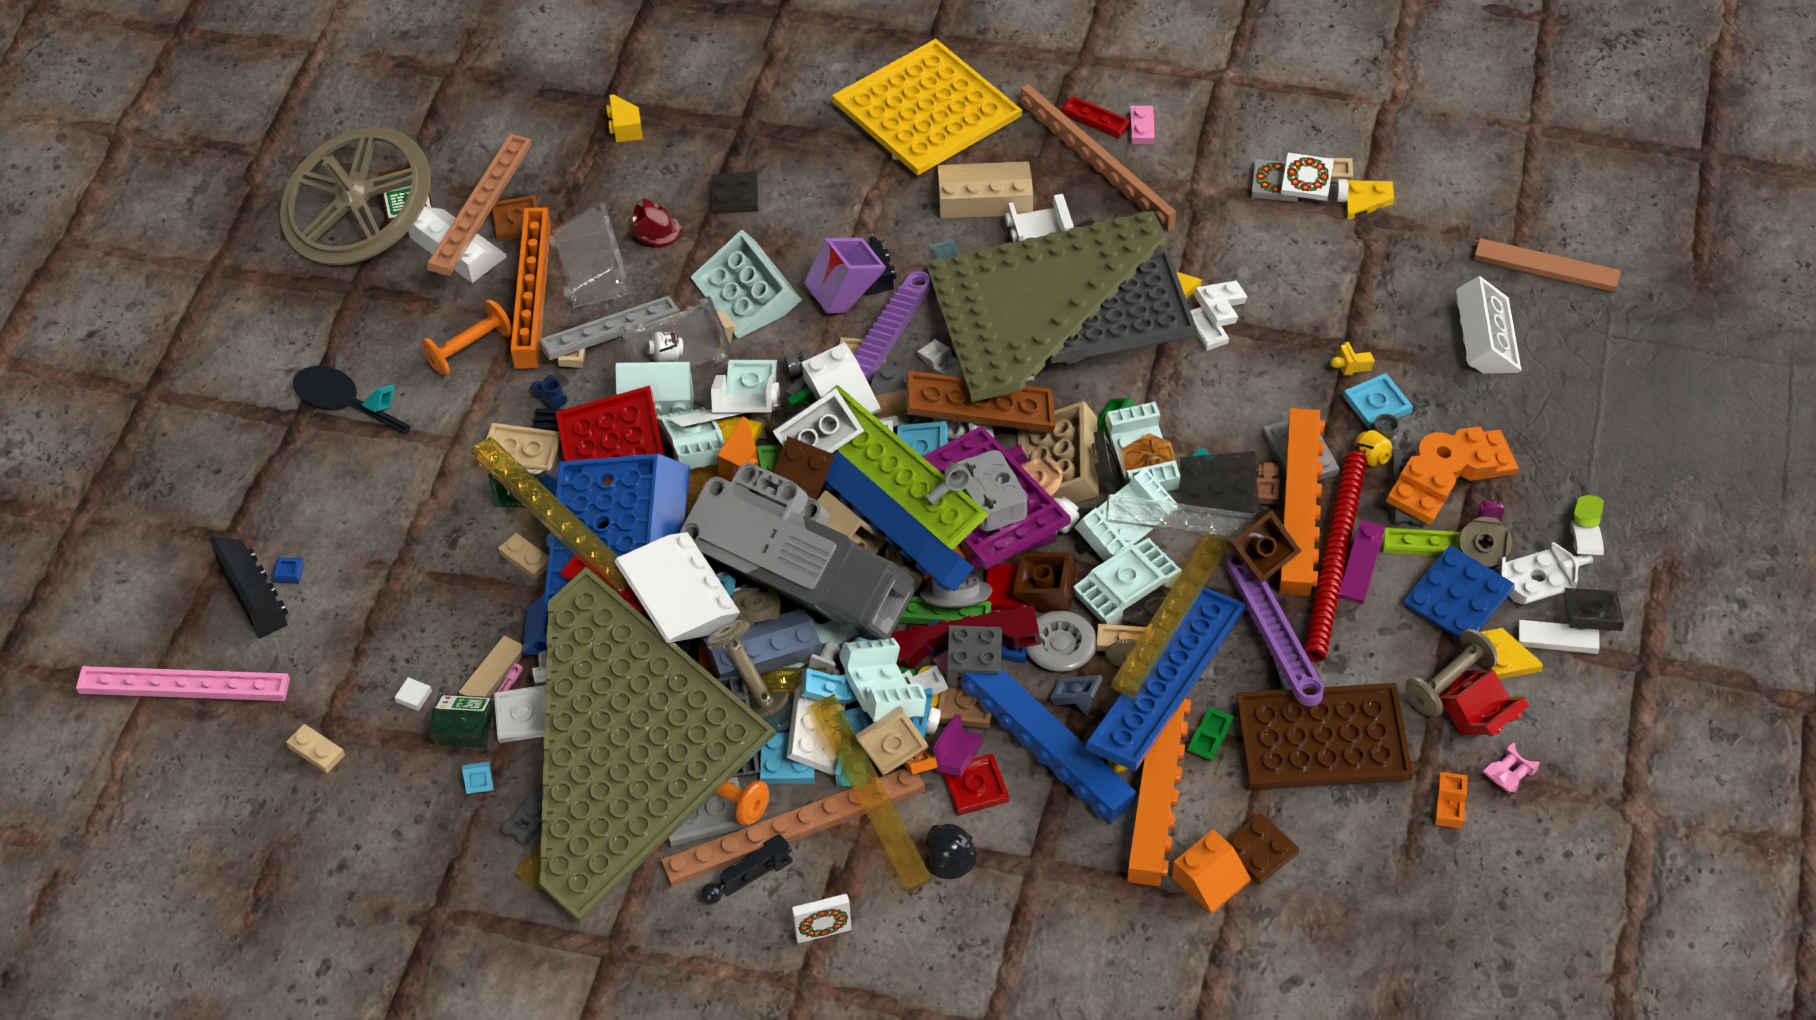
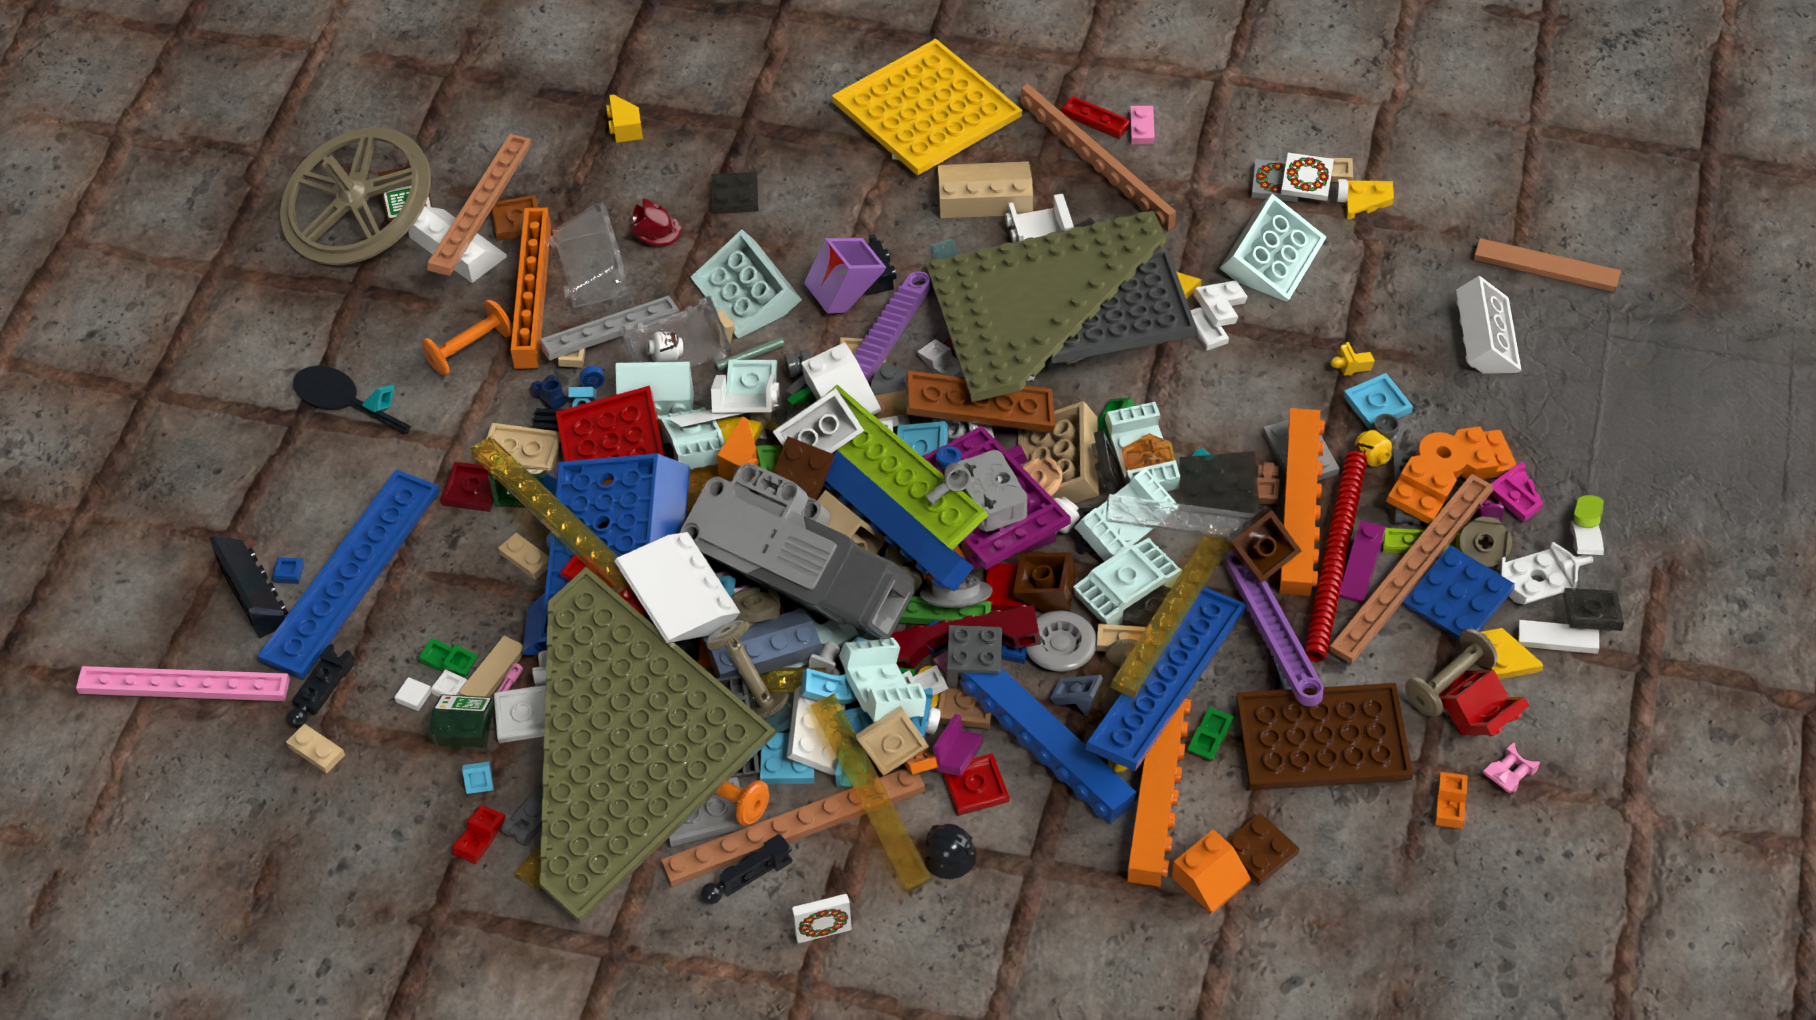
none -> blue plate [257,469,440,680]
none -> black plate [286,644,354,728]
none -> green slope [418,638,478,678]
none -> white tile [431,669,467,698]
none -> dark red tile [441,462,503,512]
none -> red slope [452,805,505,864]
none -> medium azure tile [569,387,596,407]
none -> tile [580,366,605,389]
none -> sand green bar [715,337,785,372]
none -> blue tile [936,446,961,470]
none -> light aqua slope [1220,194,1326,302]
none -> nougat plate [1330,474,1493,664]
none -> dark pink wing [1490,462,1543,522]

